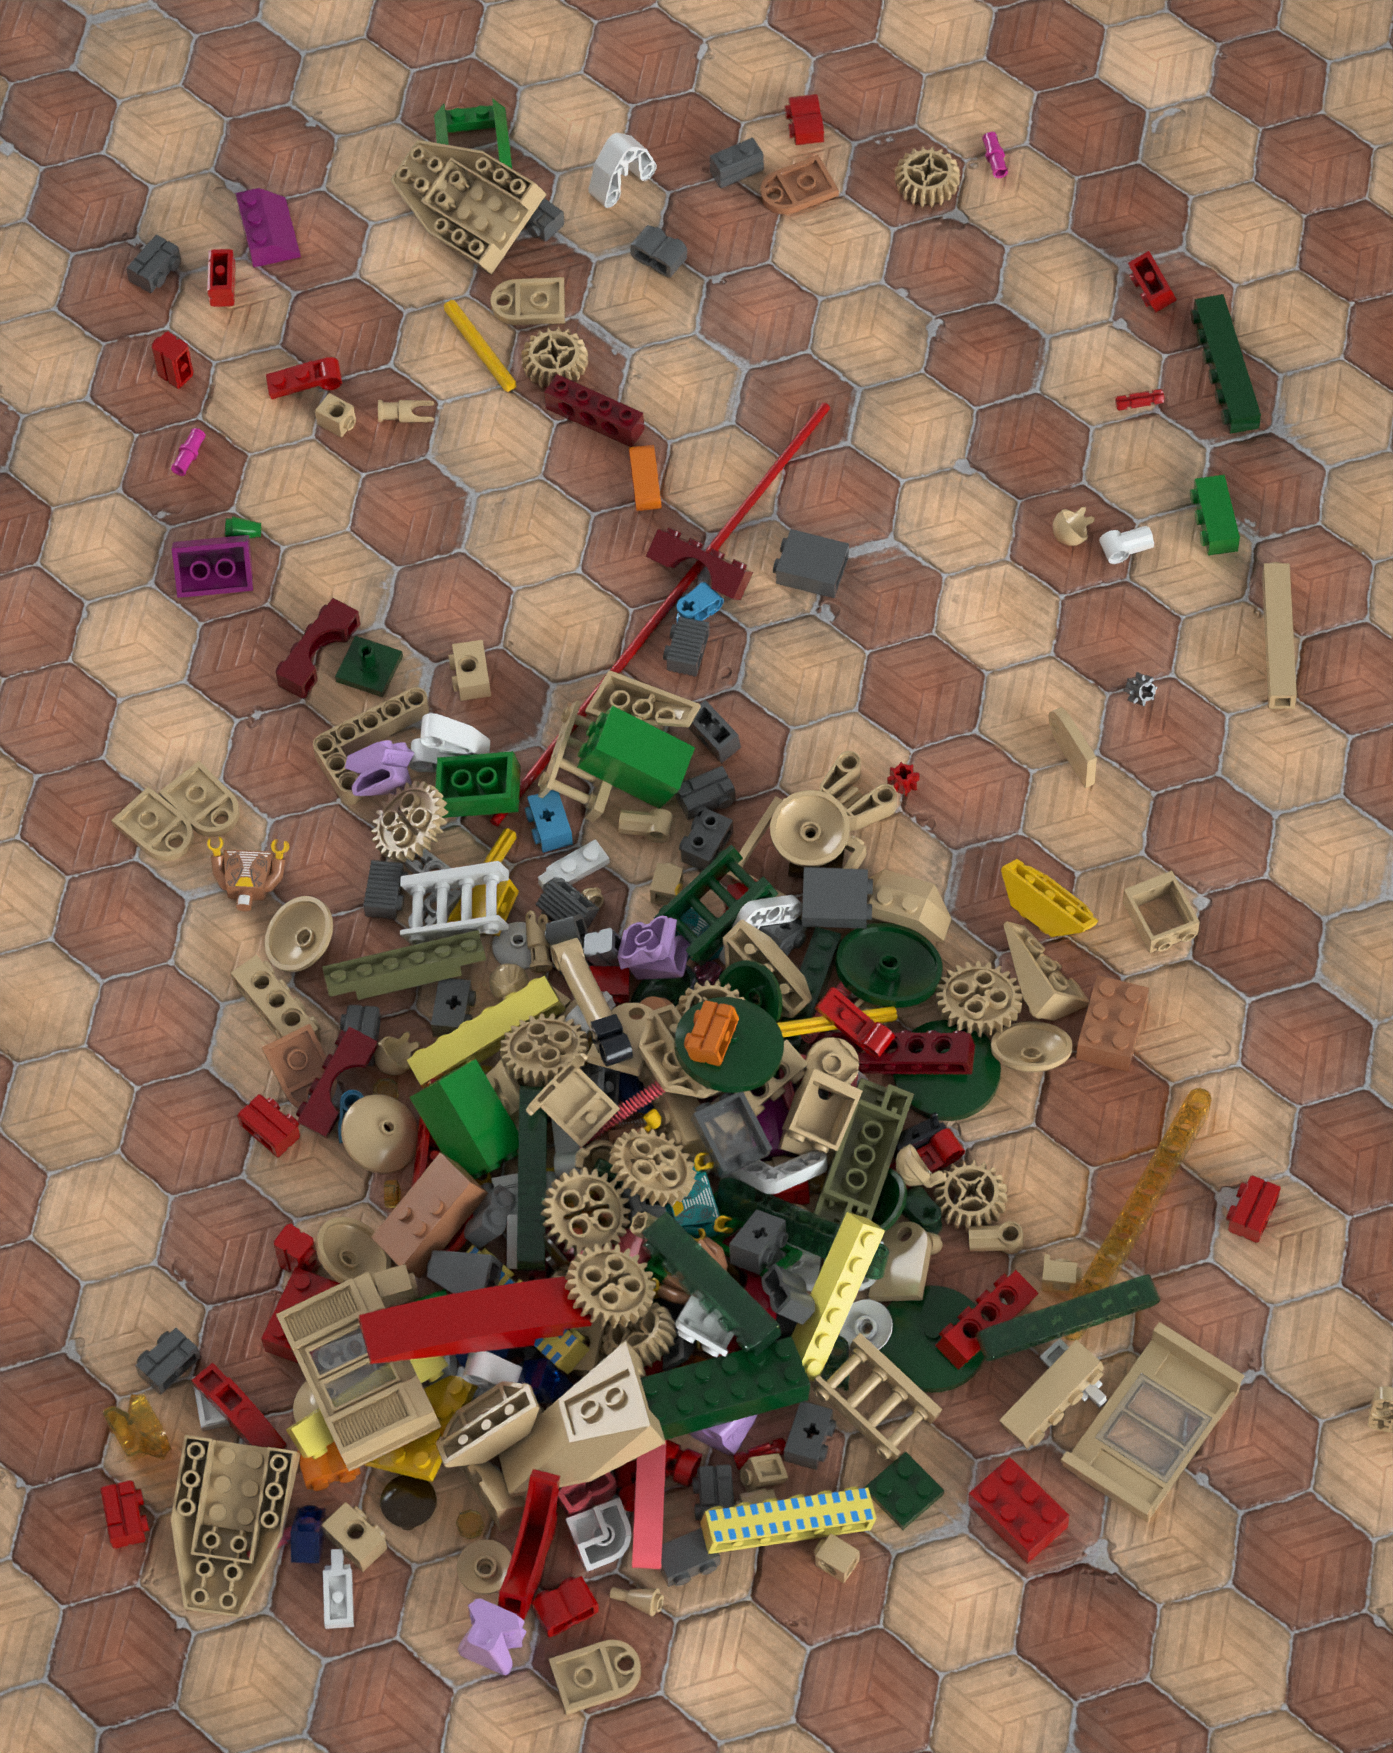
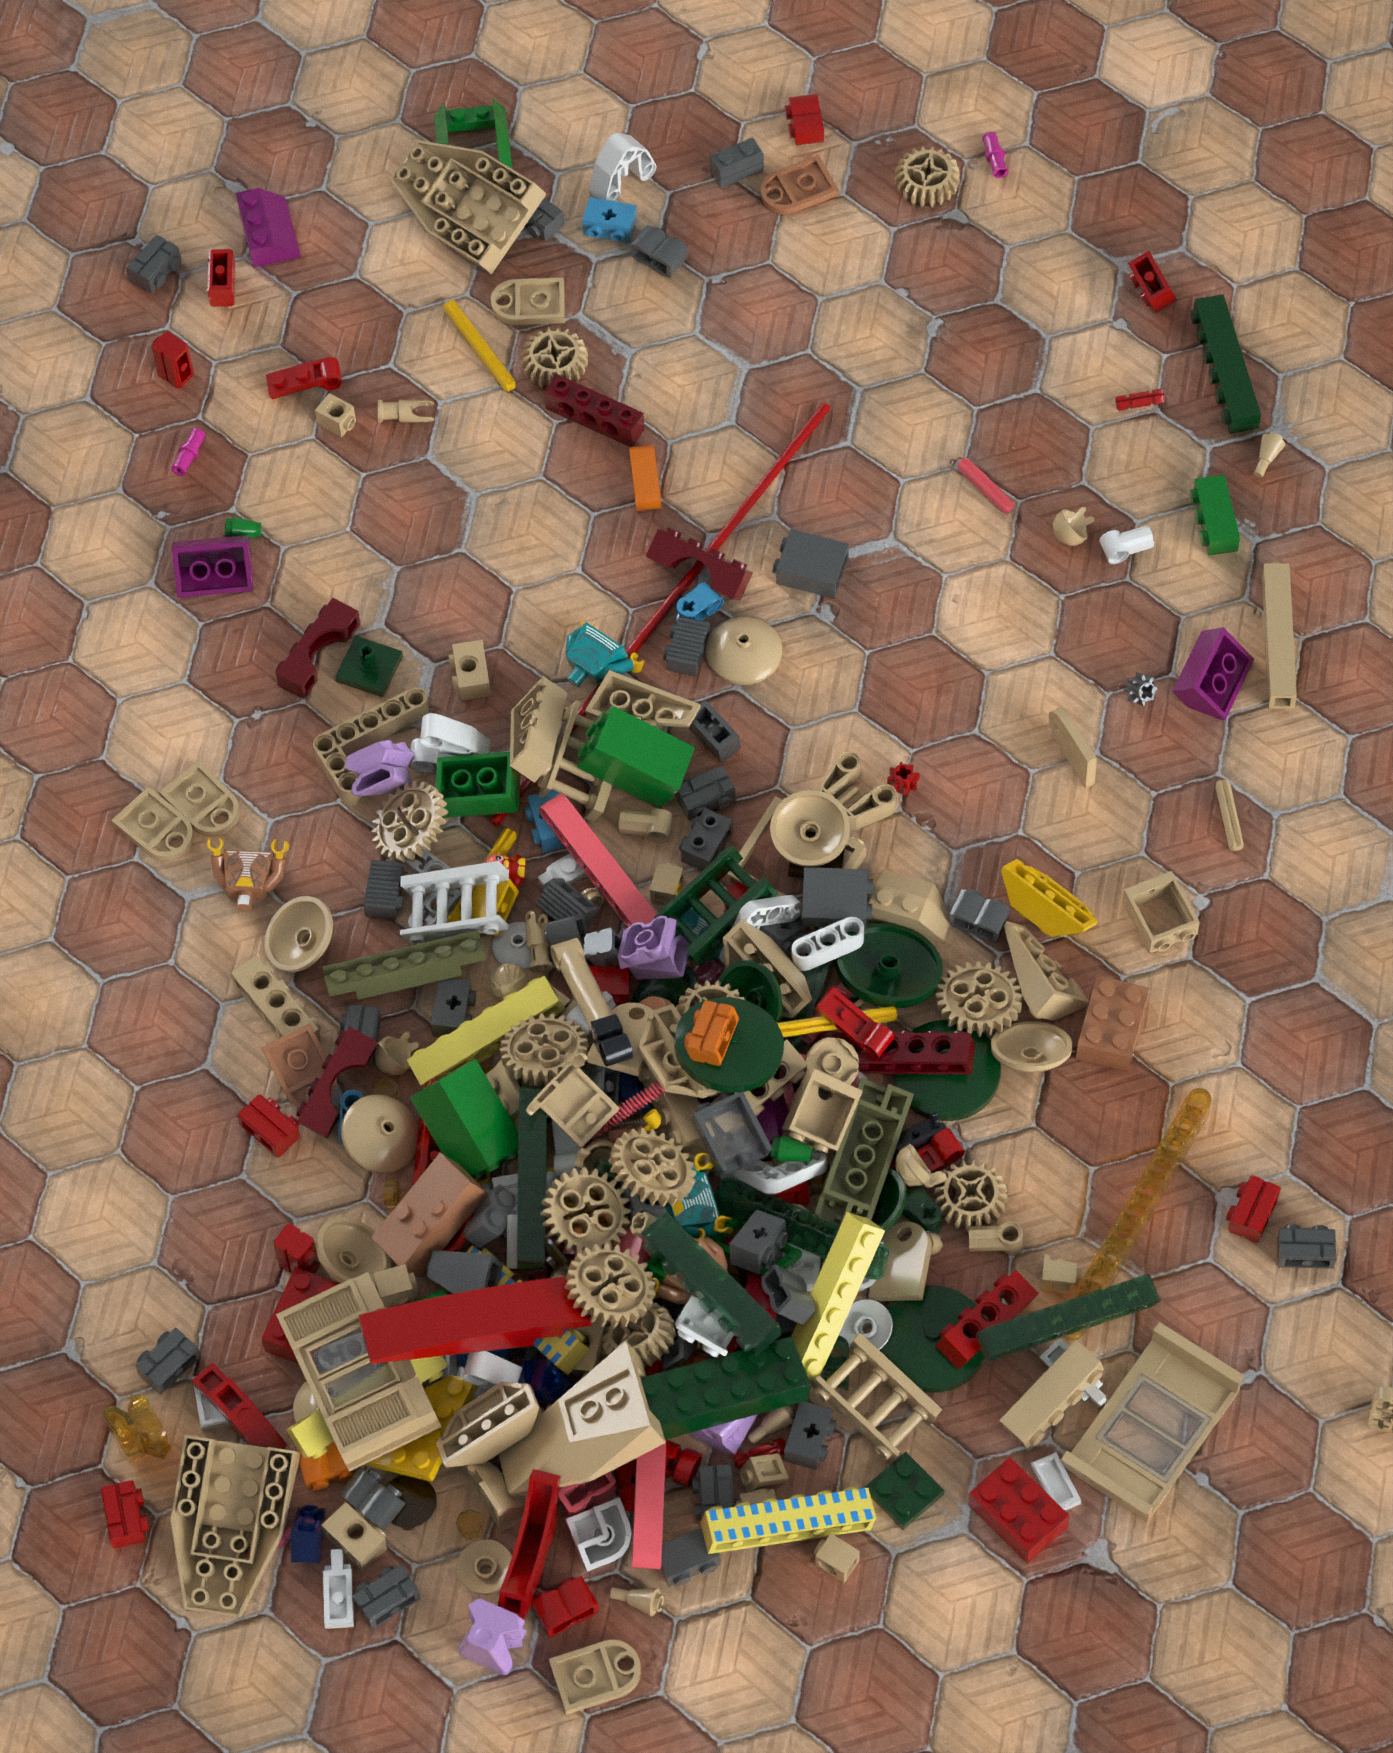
none -> dark grey brick [339,1467,406,1530]
none -> dark grey brick [352,1564,420,1630]
none -> animal [485,854,526,889]
none -> tan wedge [510,676,567,783]
none -> coral beam [539,793,657,928]
none -> teal torso [565,621,645,688]
none -> dark azure brick [582,197,637,243]
none -> tan dish [705,617,782,685]
none -> tan cone [747,1406,795,1445]
none -> green cone [771,1135,813,1162]
none -> white beam [792,917,864,971]
none -> dark grey brick [948,889,1010,943]
none -> coral axle [957,457,1015,514]
none -> white tile [1031,1452,1081,1511]
none -> magenta slope [1172,627,1254,720]
none -> tan axle [1216,779,1244,851]
none -> tan cone [1254,432,1286,478]
none -> dark grey brick [1278,1224,1336,1269]

